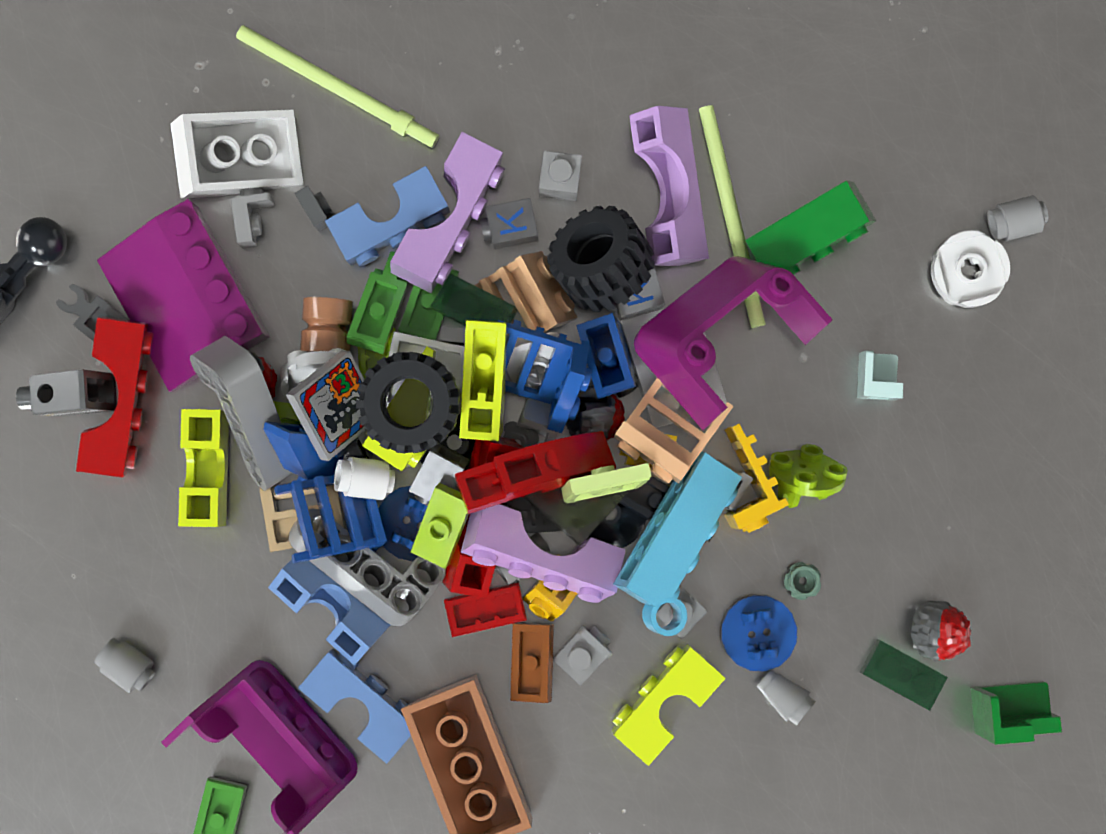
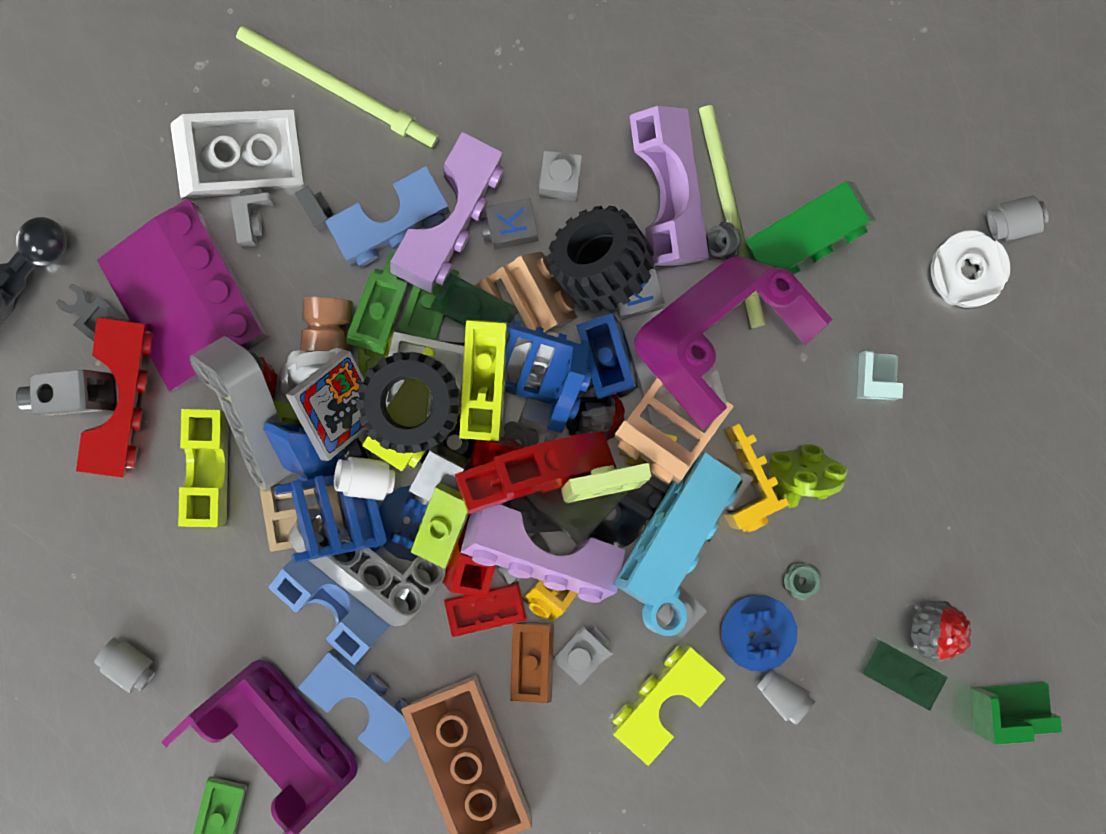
none -> dark grey plate [706,222,741,259]

